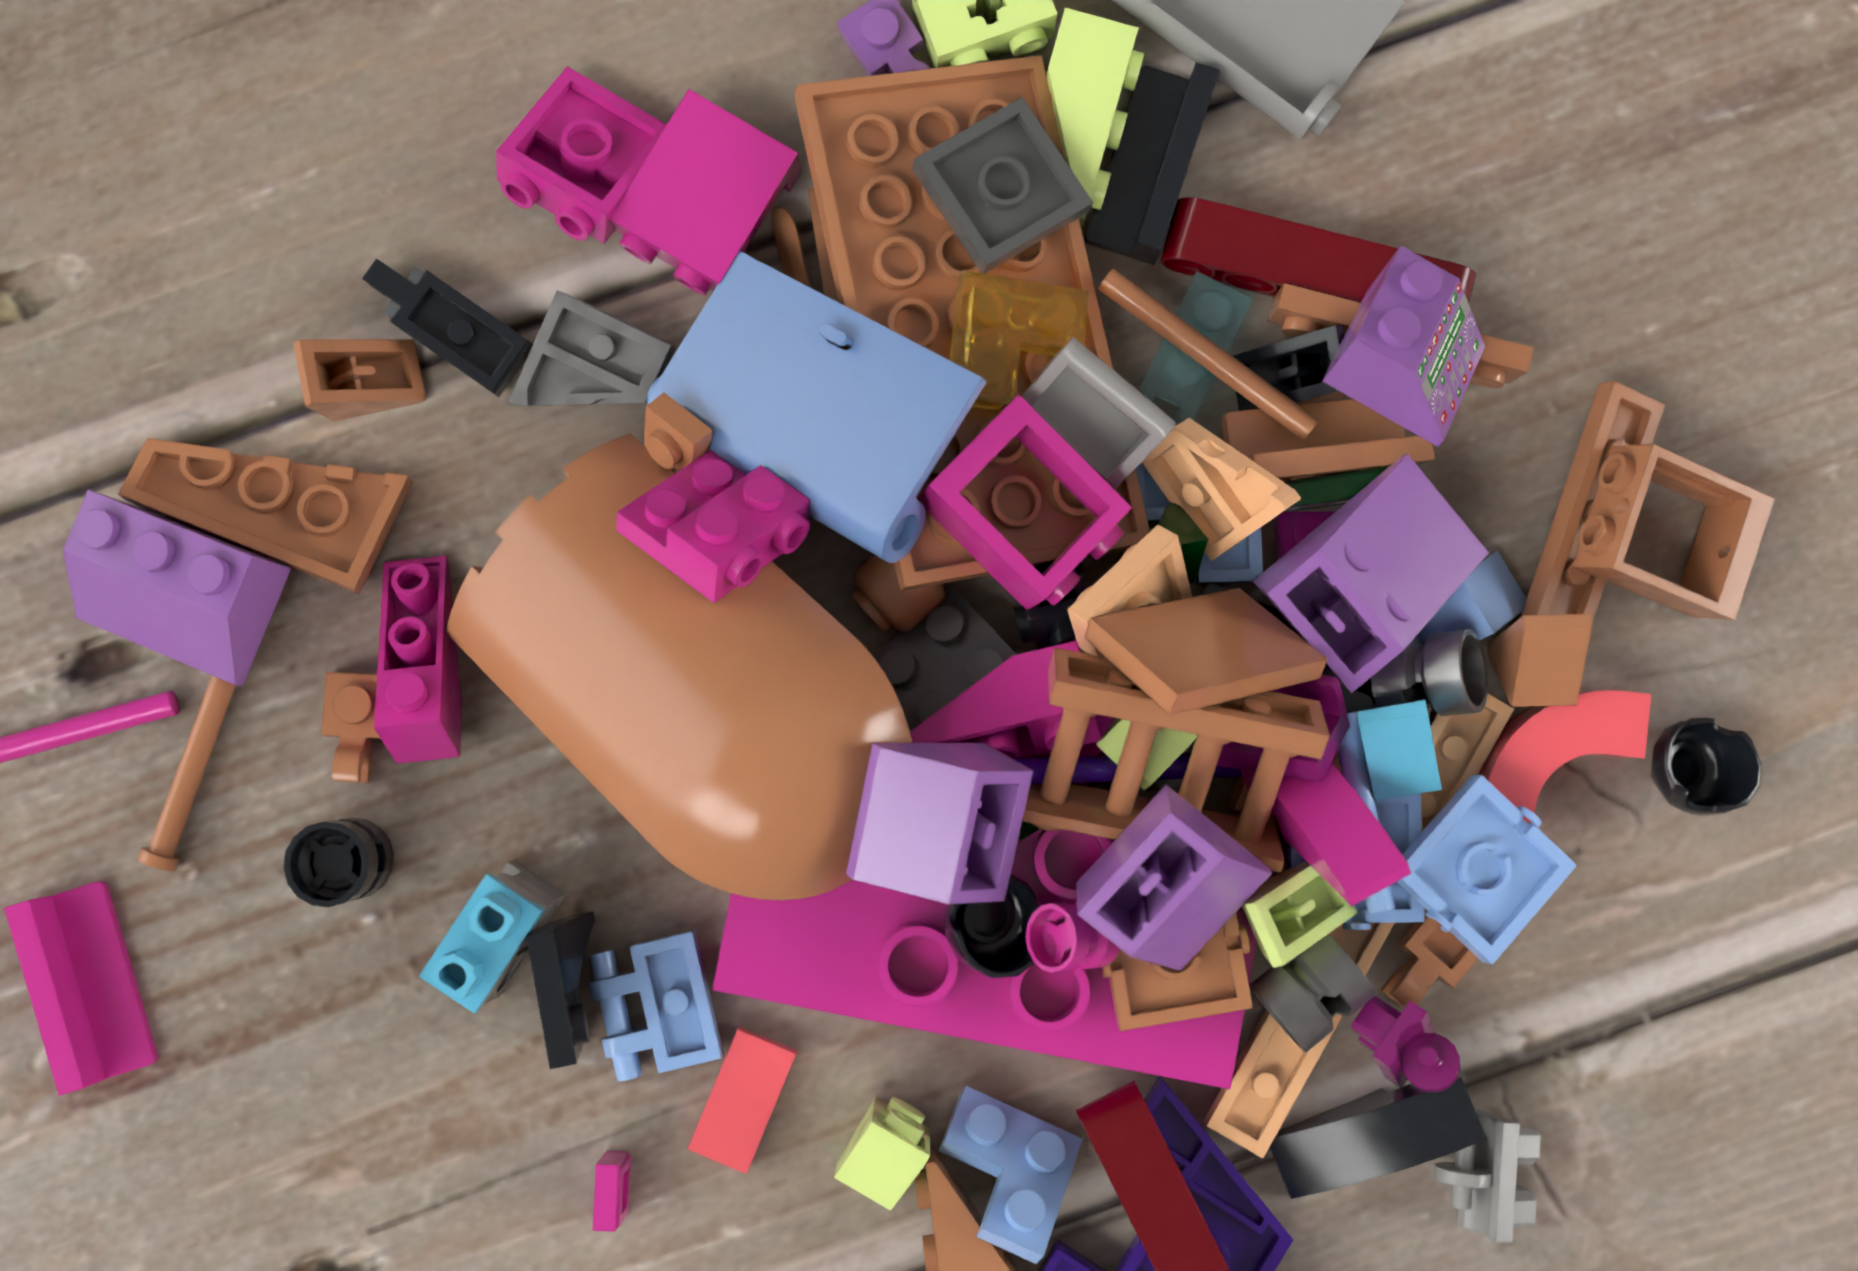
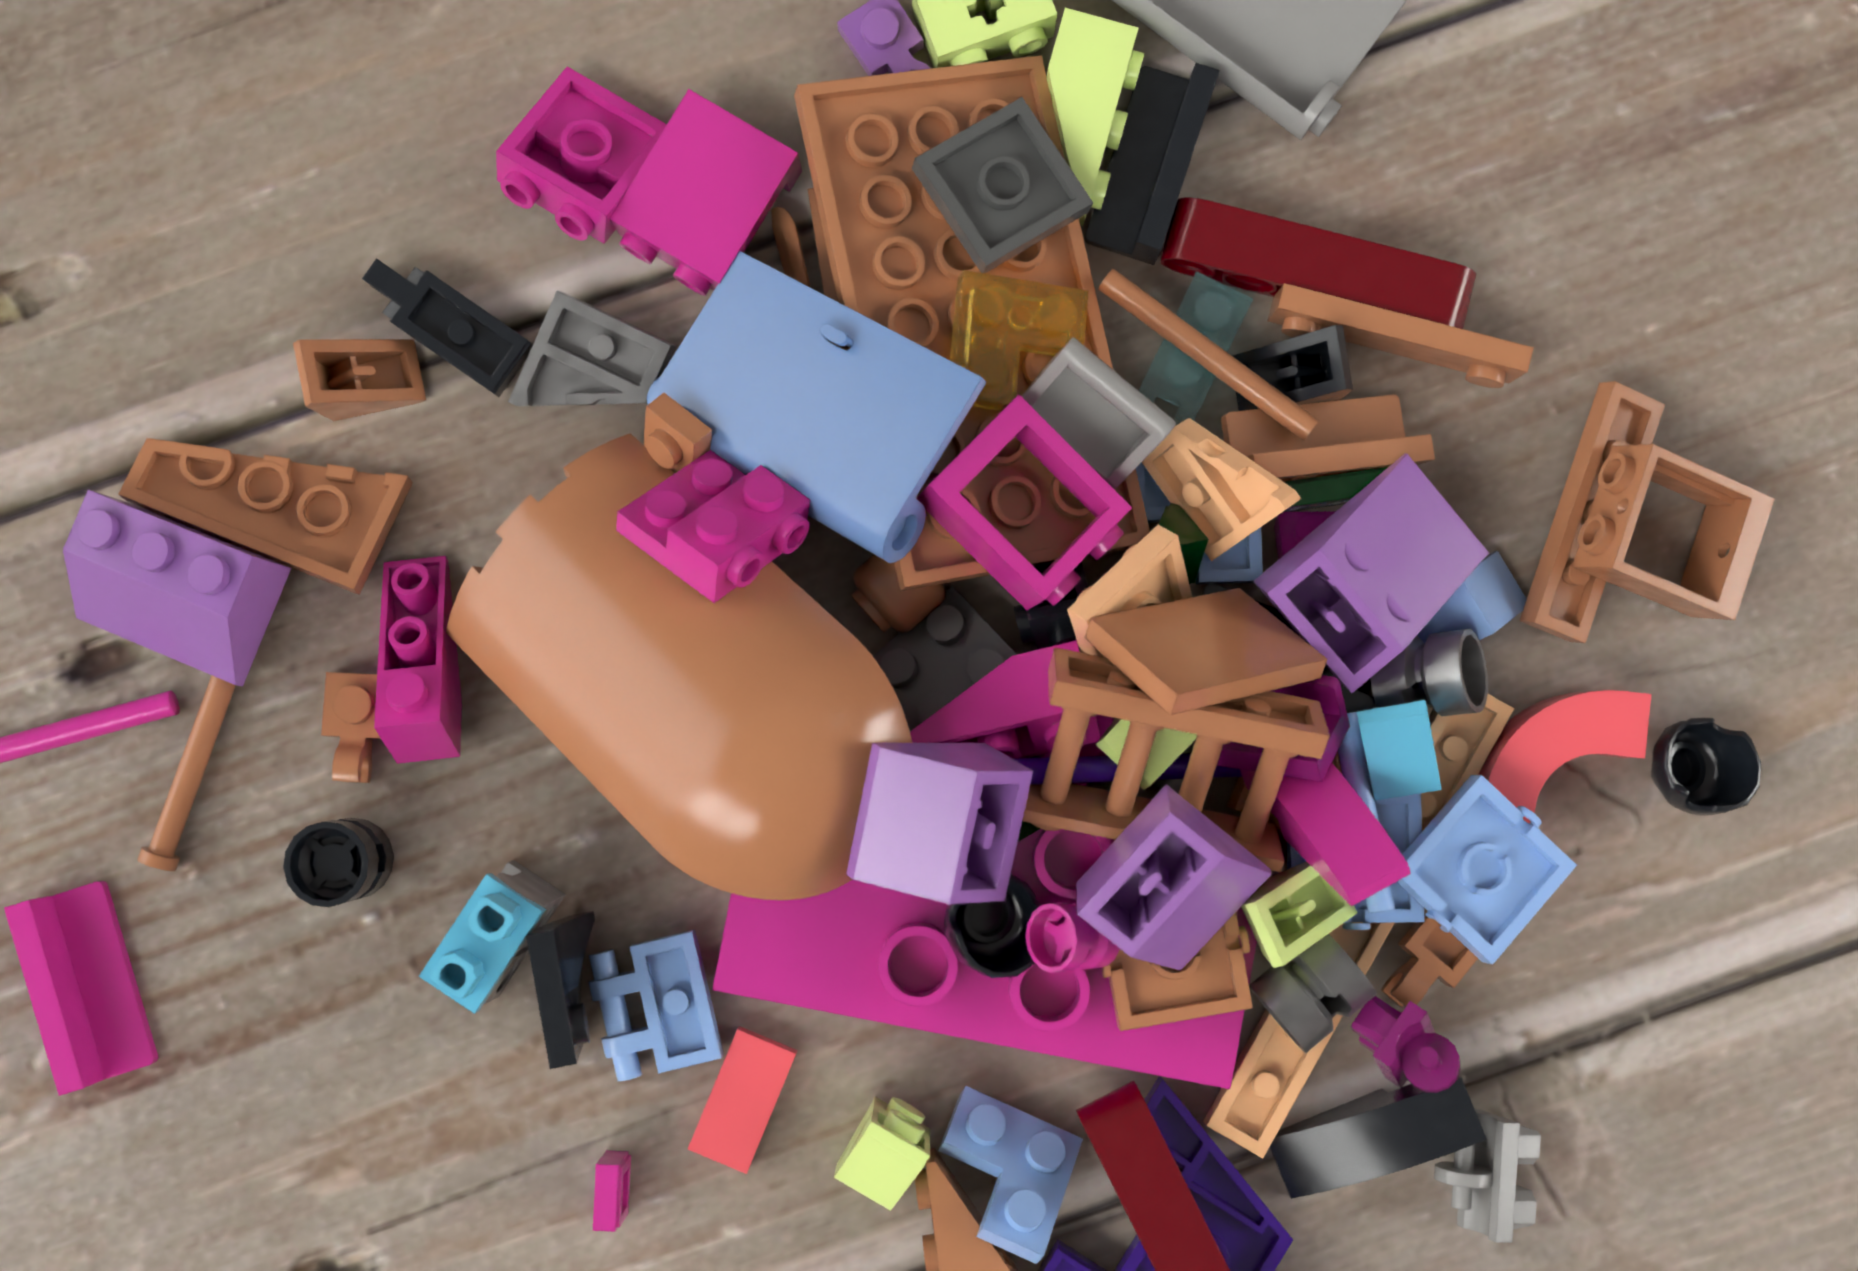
medium lavender slope [1323,246,1485,447] -> none
nougat slope [1487,614,1592,707] -> none

